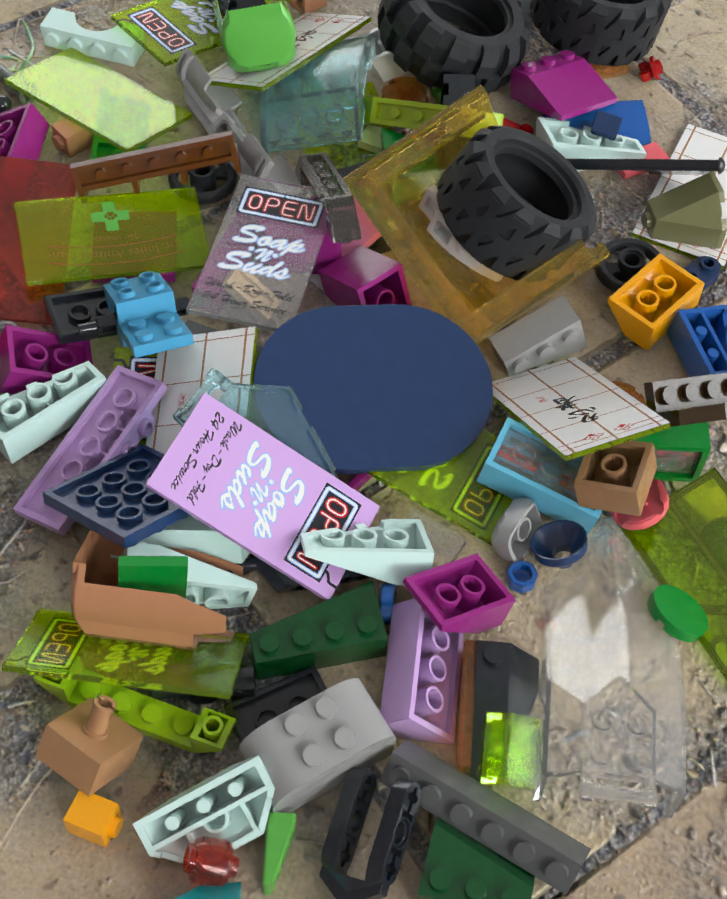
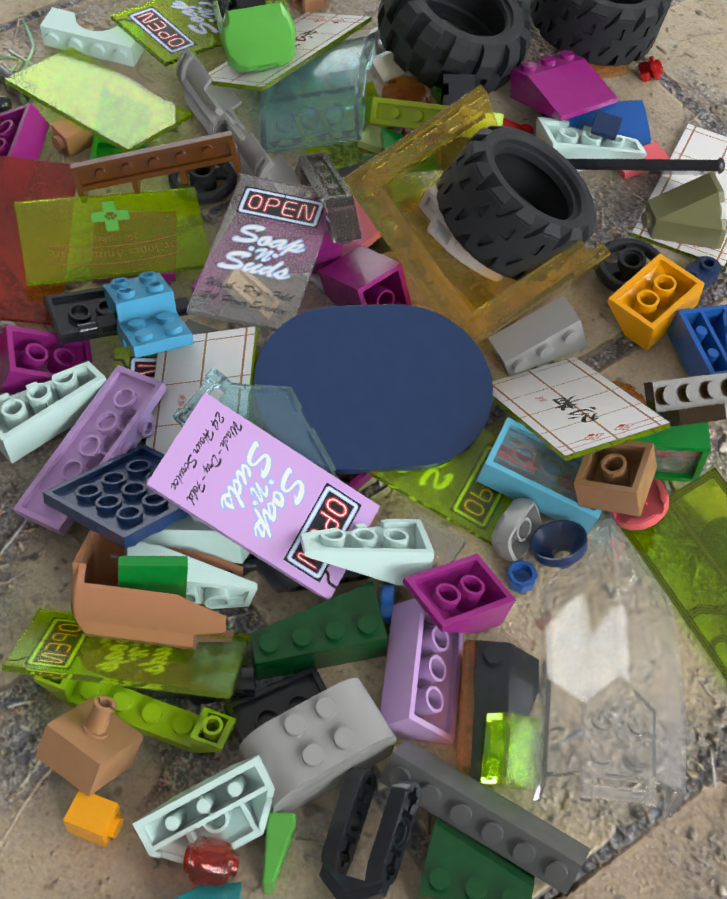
green tile [647,584,708,642] -> none

